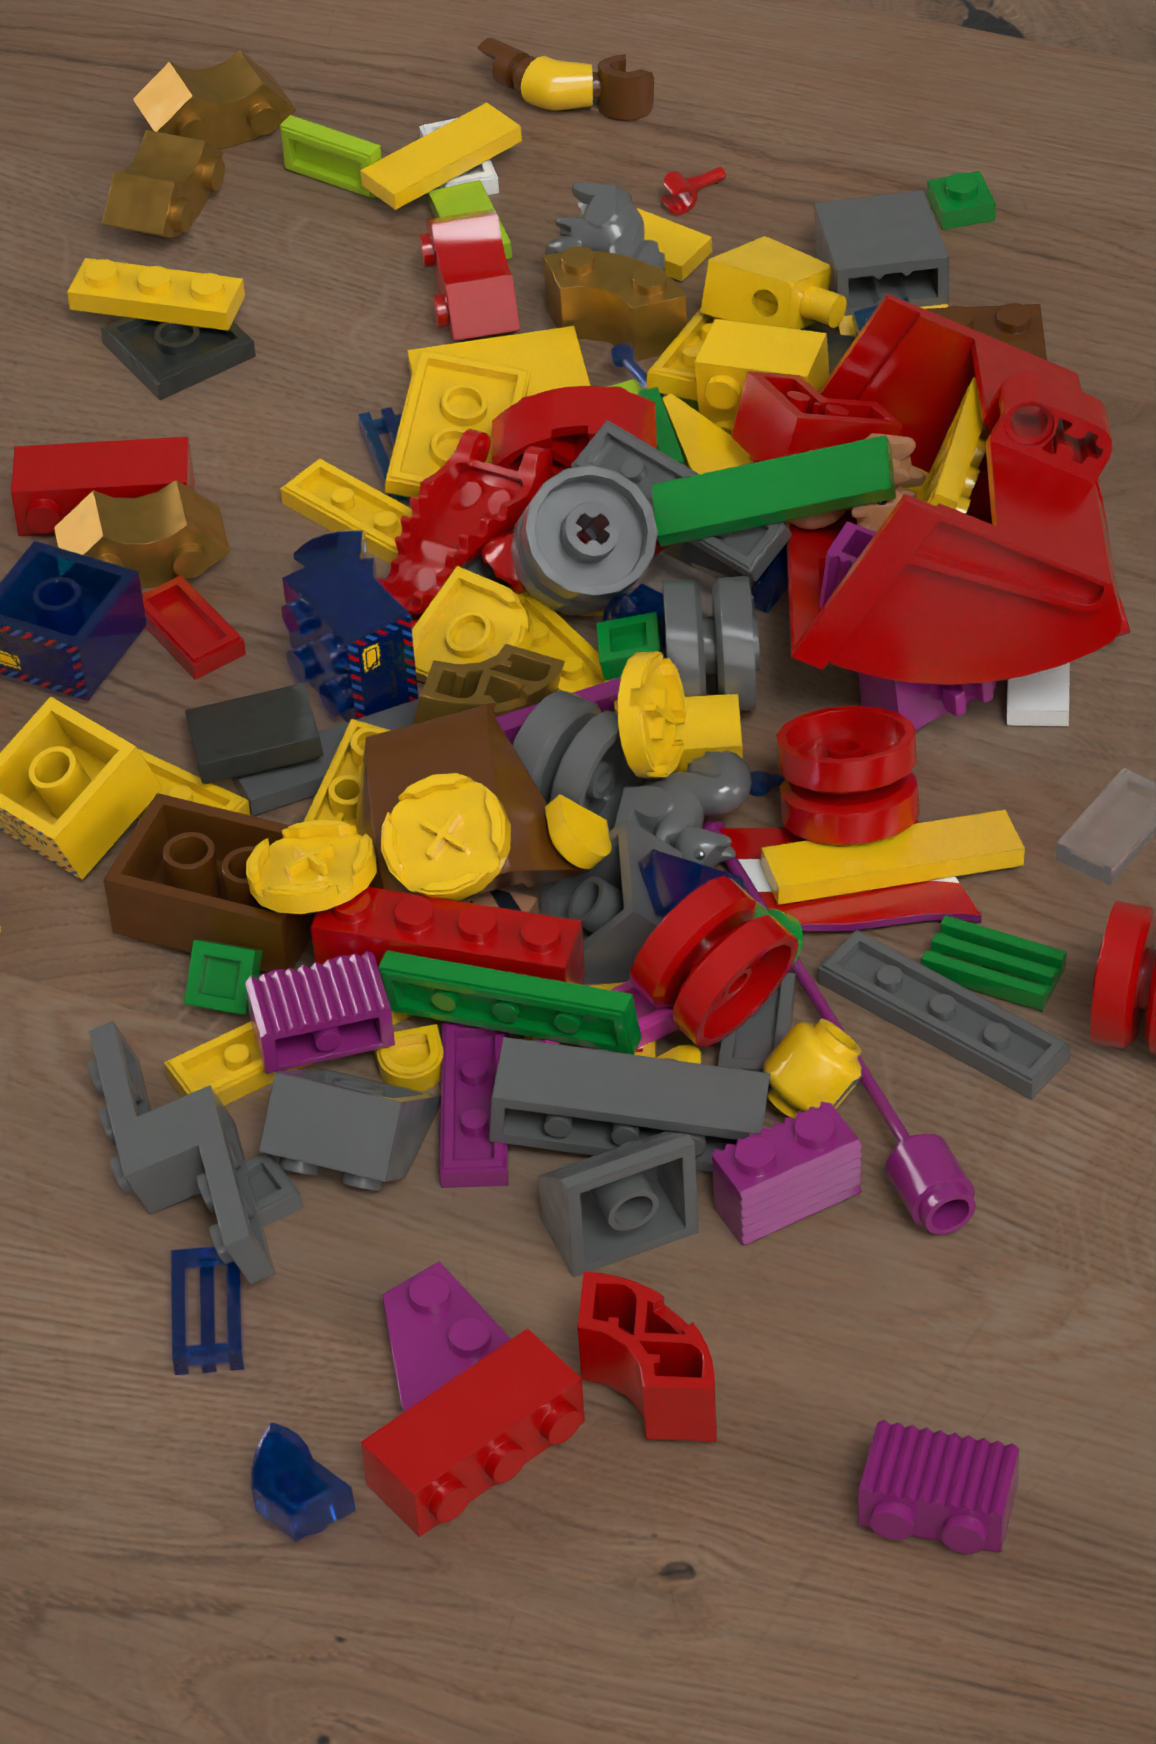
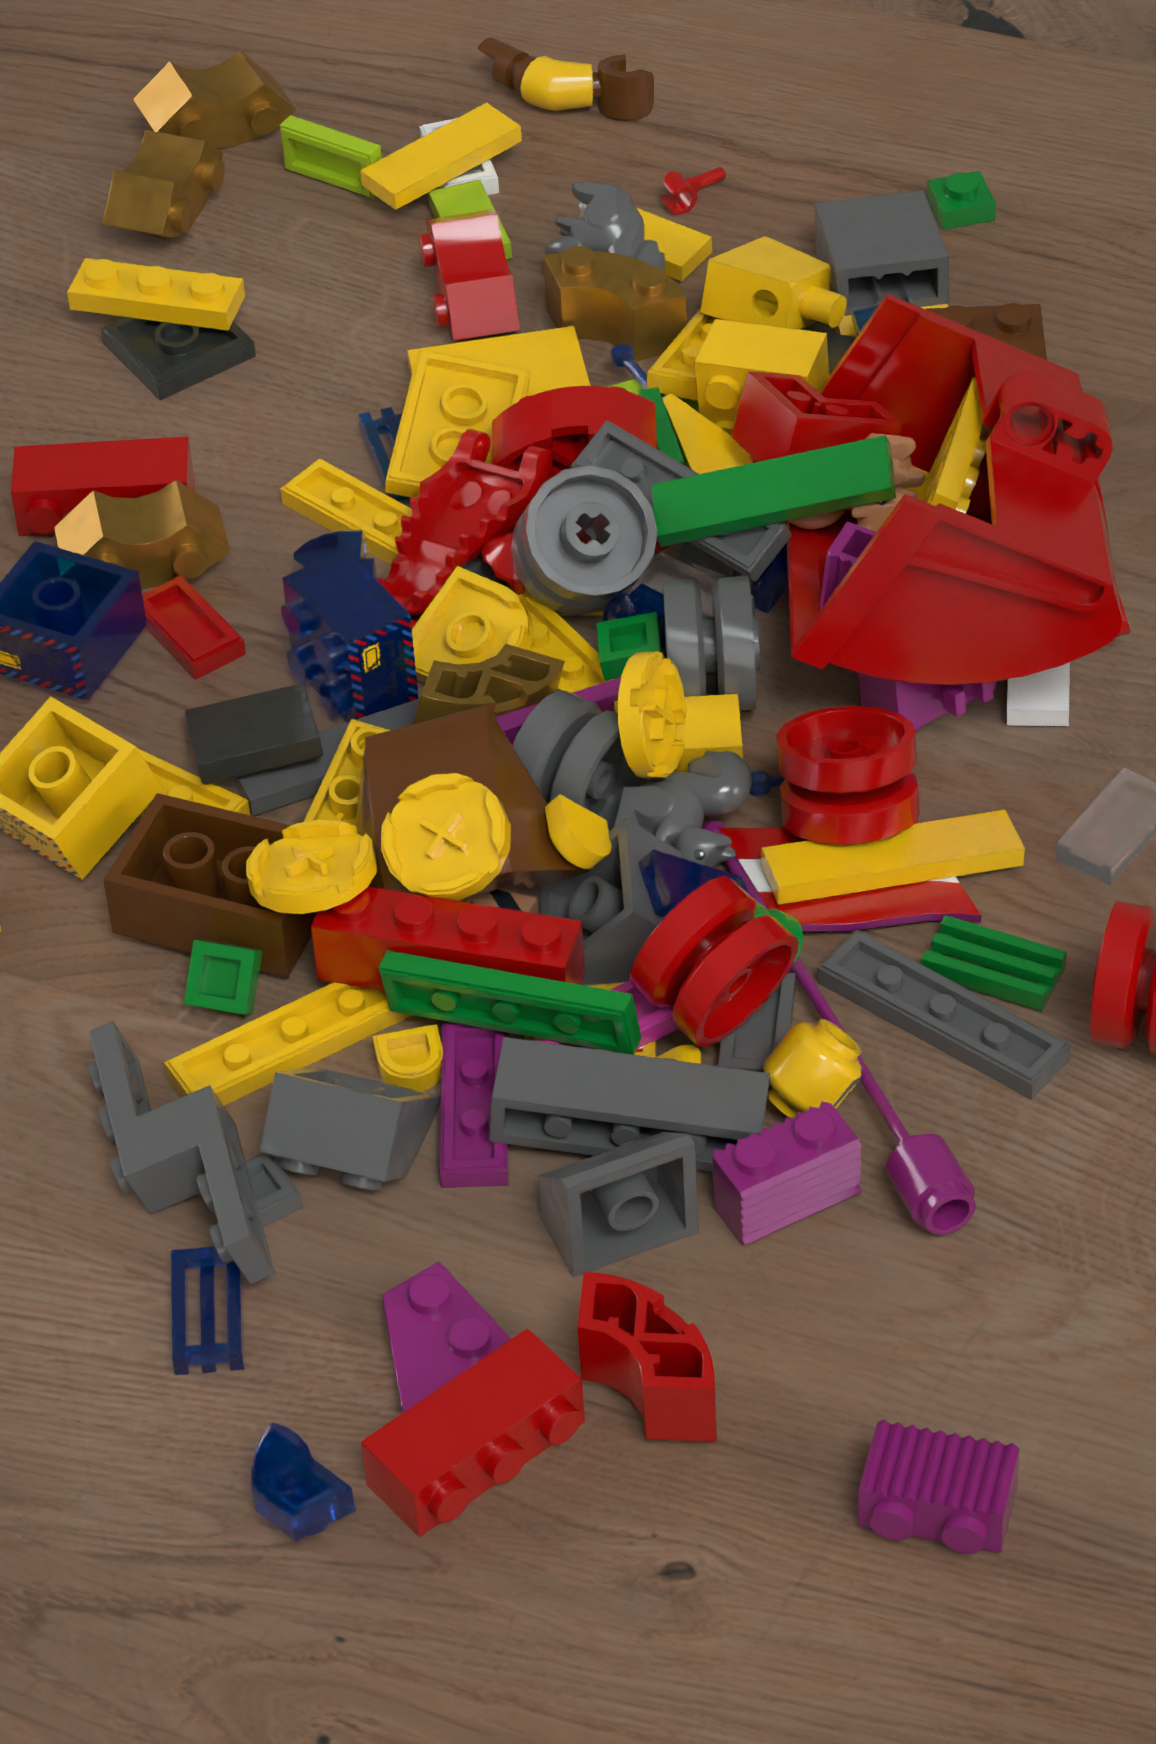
magenta brick [245,951,395,1074] -> none

